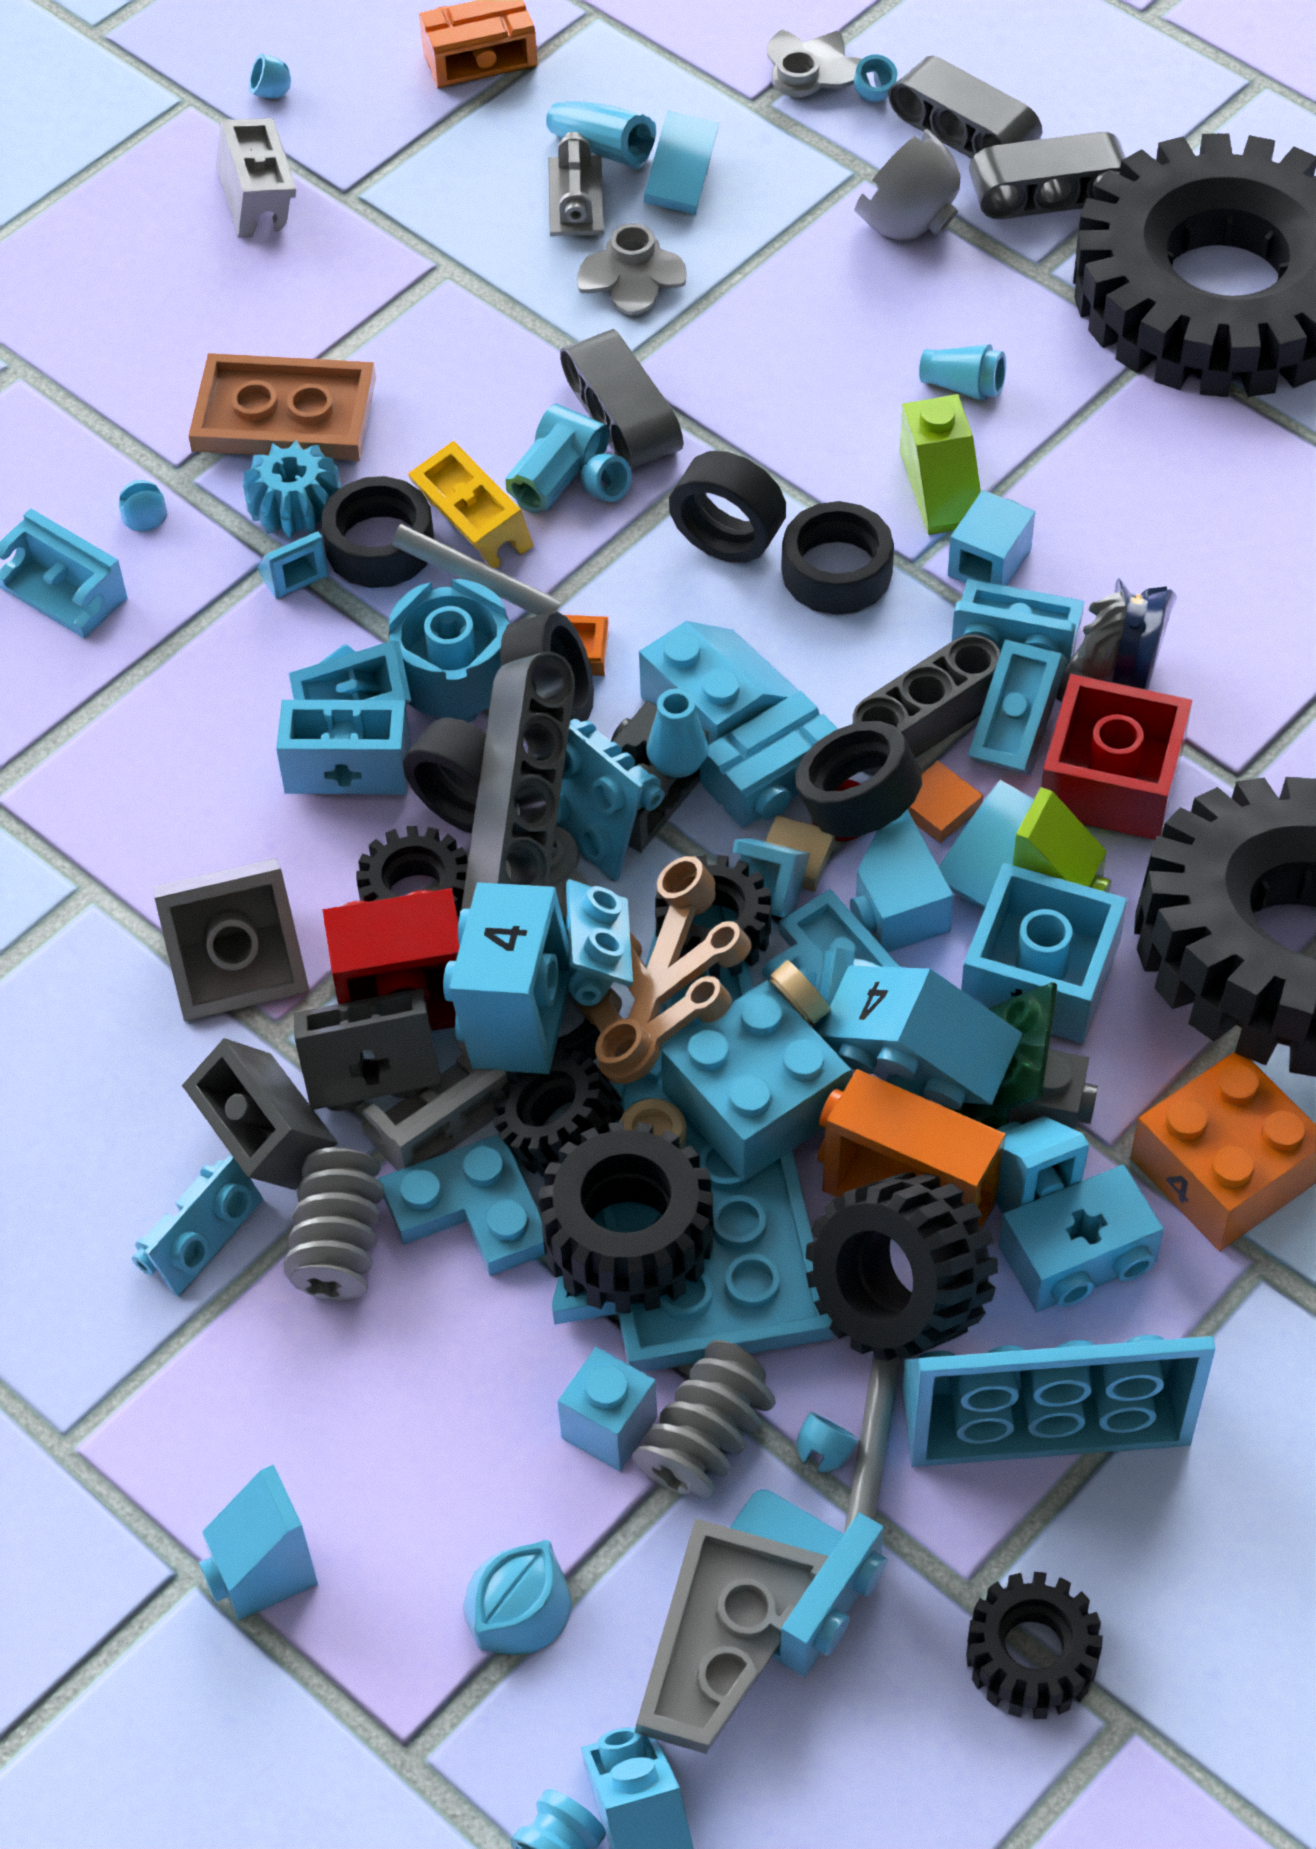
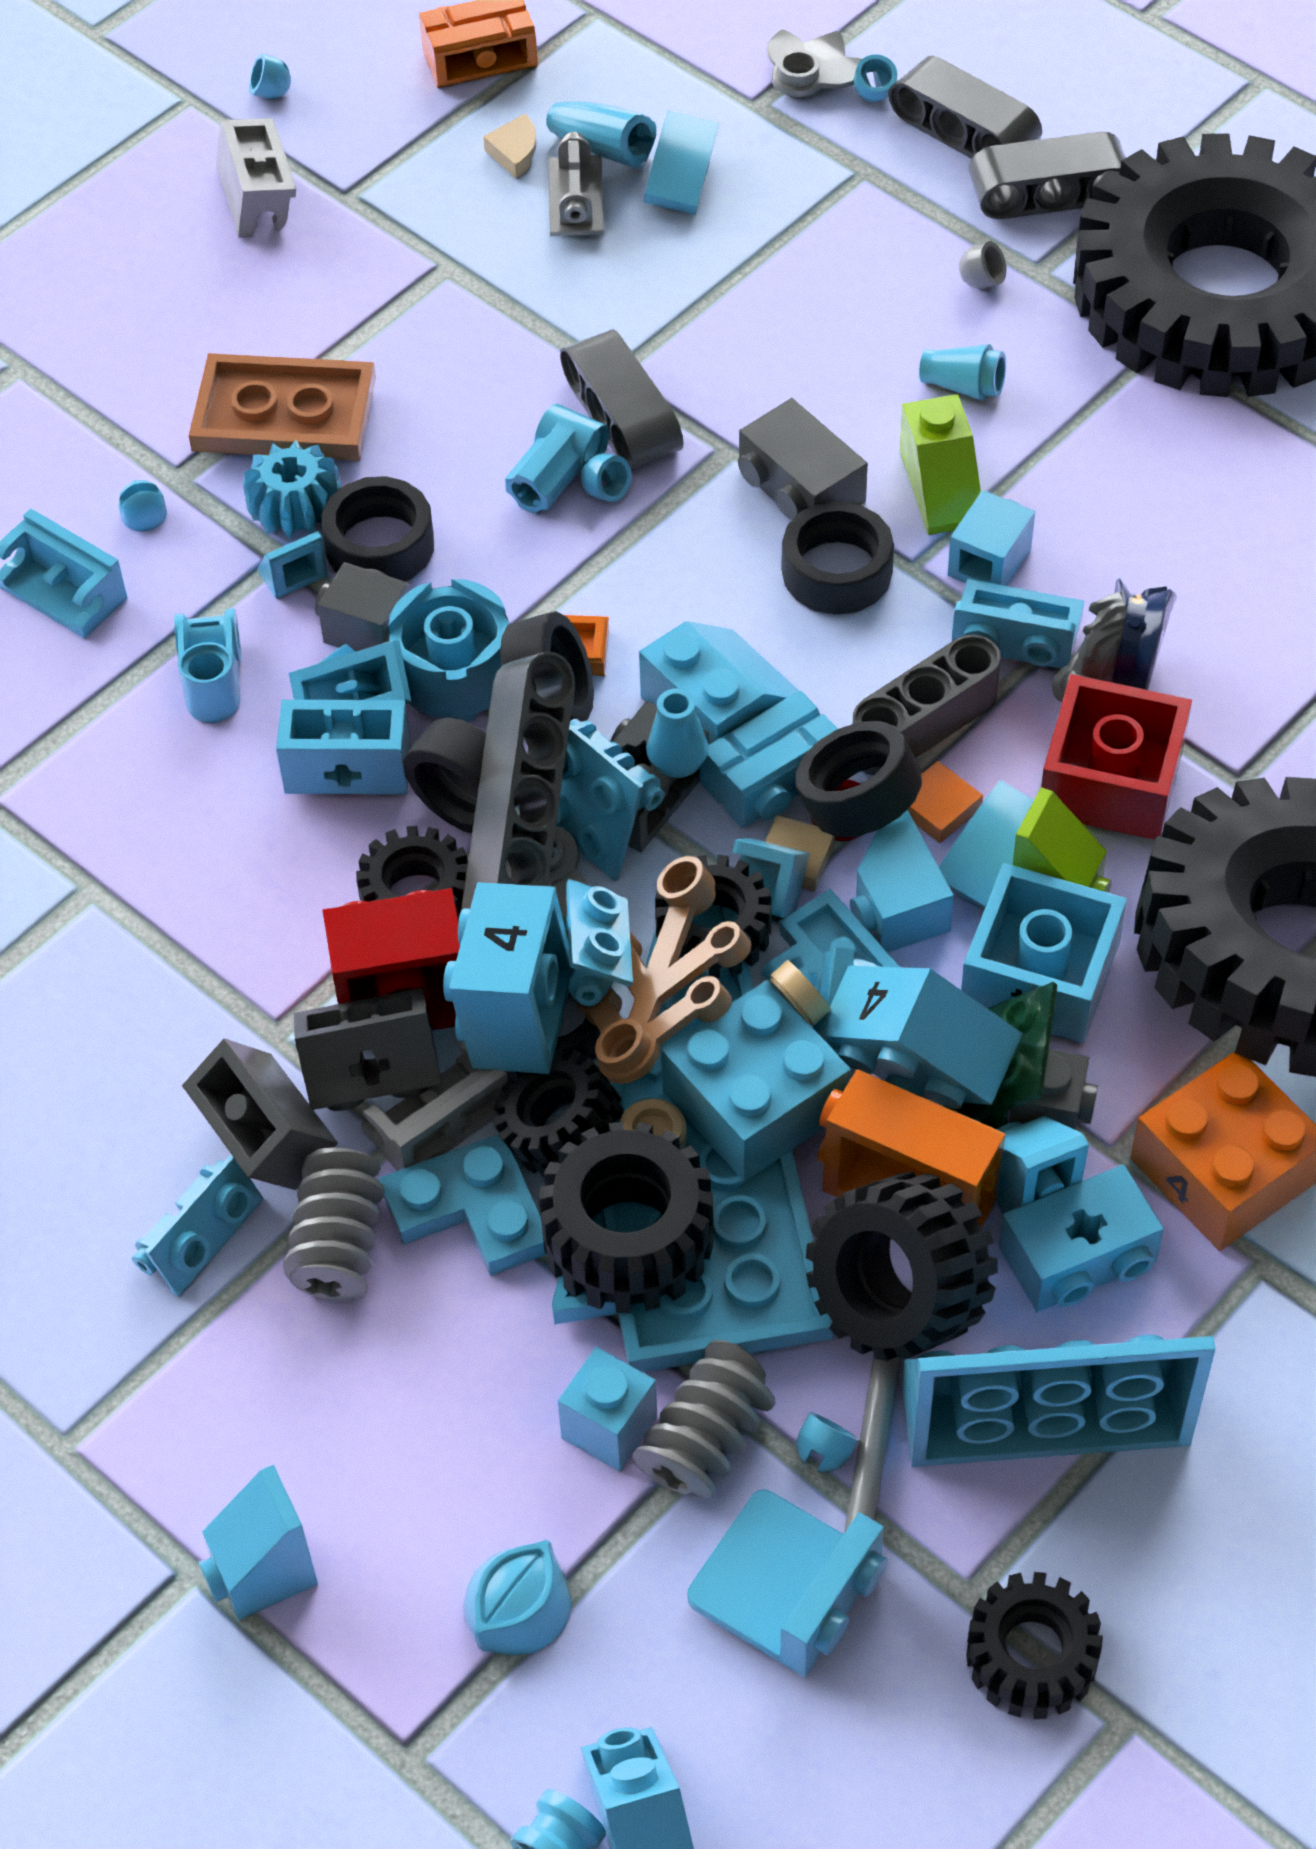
light grey slope [153,858,310,1022] -> none
light grey bar [391,524,561,616] -> none
yellow hinge [408,440,534,568] -> none
light grey plate [577,223,687,316] -> none
light grey wing [634,1518,829,1754] -> none
black tyre [669,451,787,563] -> none
light grey cylinder [854,129,961,241] -> none
medium azure plate [968,639,1068,776] -> none
none -> medium azure piece [174,608,241,723]
none -> dark grey brick [315,562,409,652]
none -> tan tile [483,113,537,179]
none -> brick [738,397,868,520]
none -> light grey hinge [959,241,1007,289]

